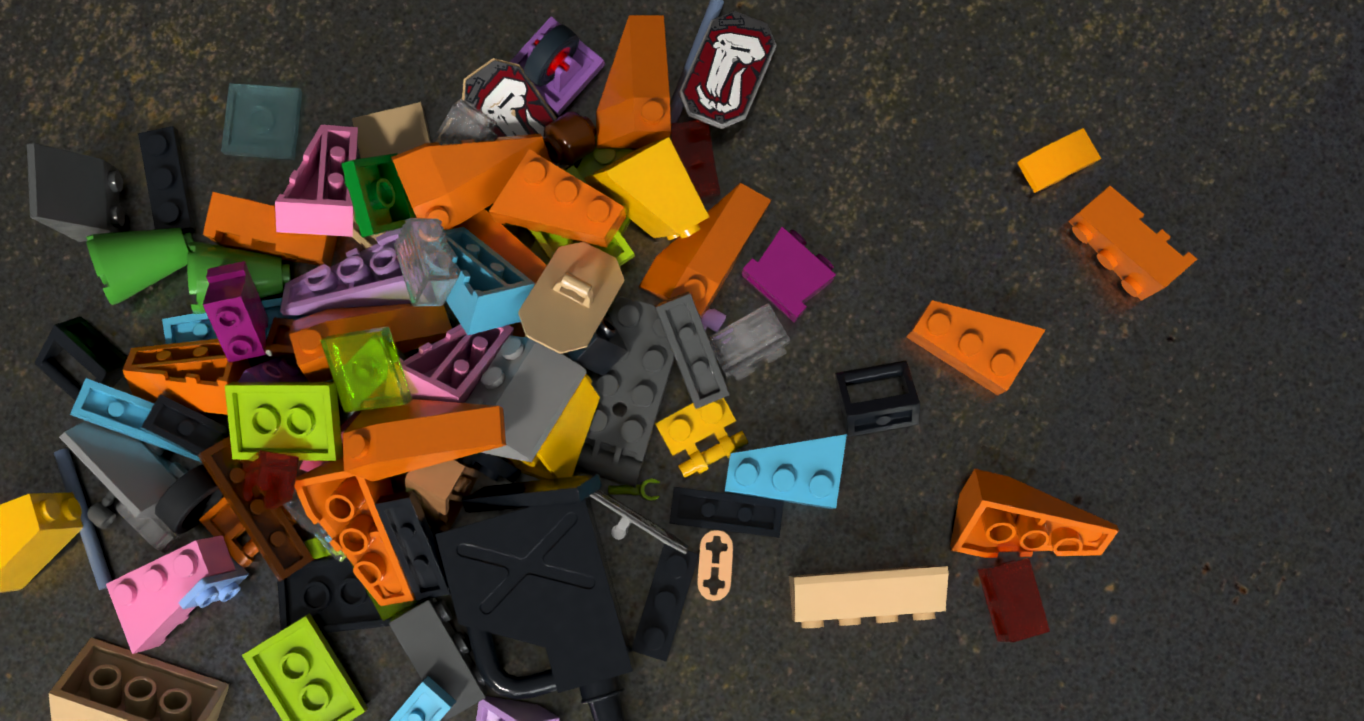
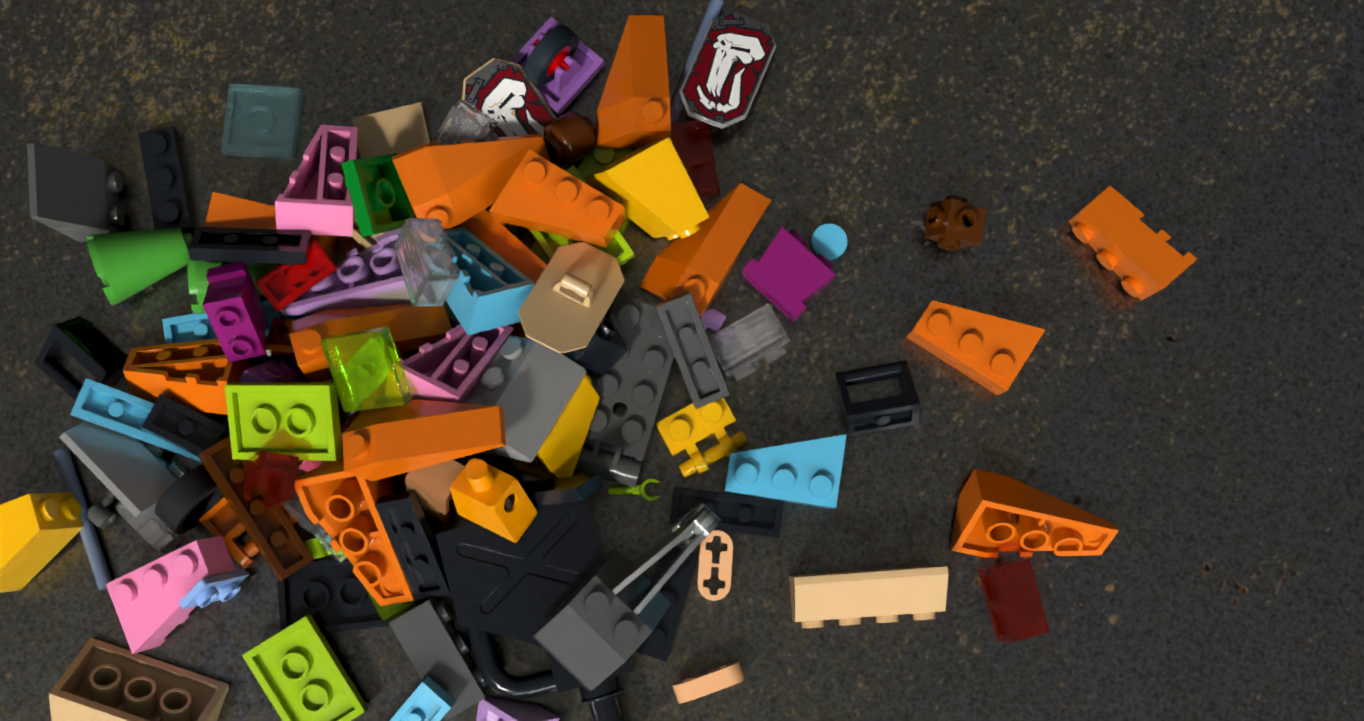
light grey shield [590,489,689,554] -> none
light orange slope [1017,128,1101,193] -> none
none -> black plate [188,227,312,266]
none -> red plate [254,239,338,312]
none -> light orange torso [450,458,538,543]
none -> dark grey slope [532,503,721,691]
none -> light nougat beam [672,661,745,704]
none -> medium azure tile [811,224,848,261]
none -> reddish brown brick [924,195,987,250]

